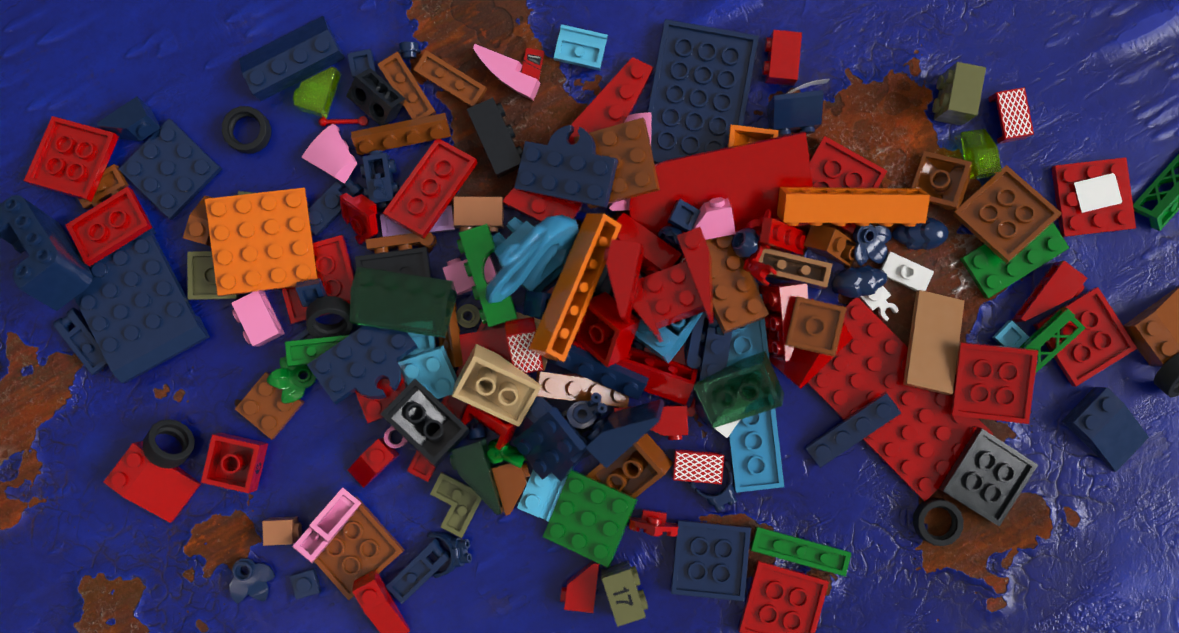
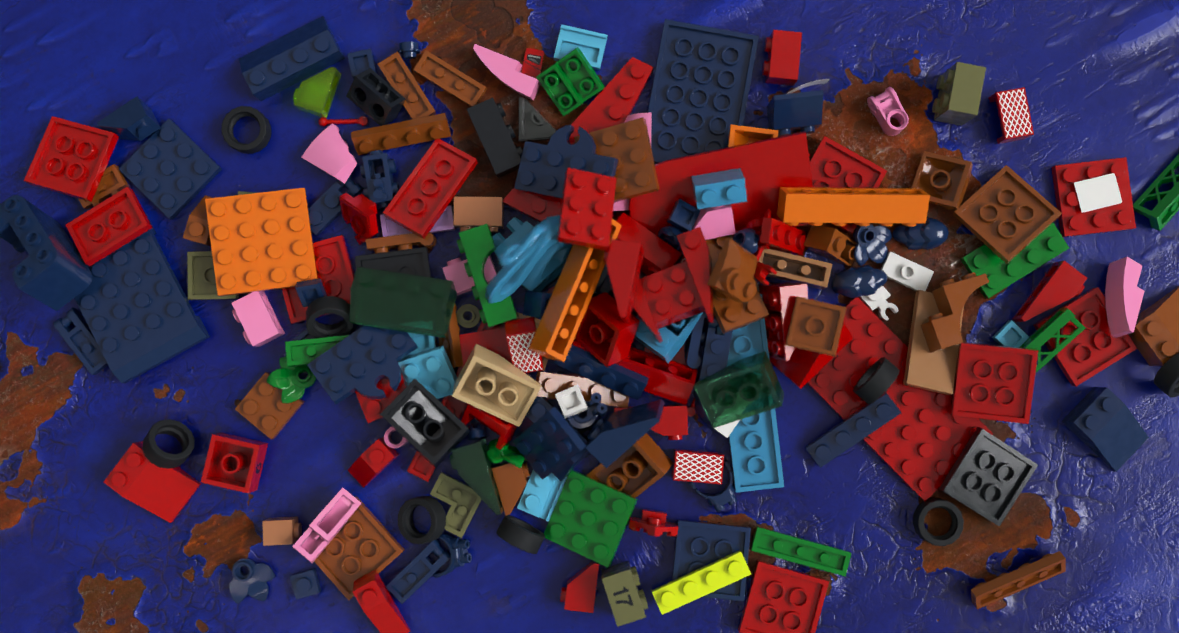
clear neon green slope [960,129,1002,179] -> none
none -> black tyre [398,496,446,544]
none -> black tyre [496,515,545,554]
none -> dark grey tile [518,97,557,142]
none -> green slope [536,47,605,117]
none -> white plate [555,385,588,418]
none -> red plate [557,168,616,251]
none -> neon yellow plate [651,550,751,615]
none -> dark azure brick [691,168,747,209]
none -> dark orange slope [707,238,757,303]
none -> black tyre [853,357,899,404]
none -> bright pink piece [867,87,909,136]
none -> dark orange arch [921,272,989,353]
none -> dark orange plate [971,551,1066,610]
none -> bright pink slope [1105,257,1144,338]

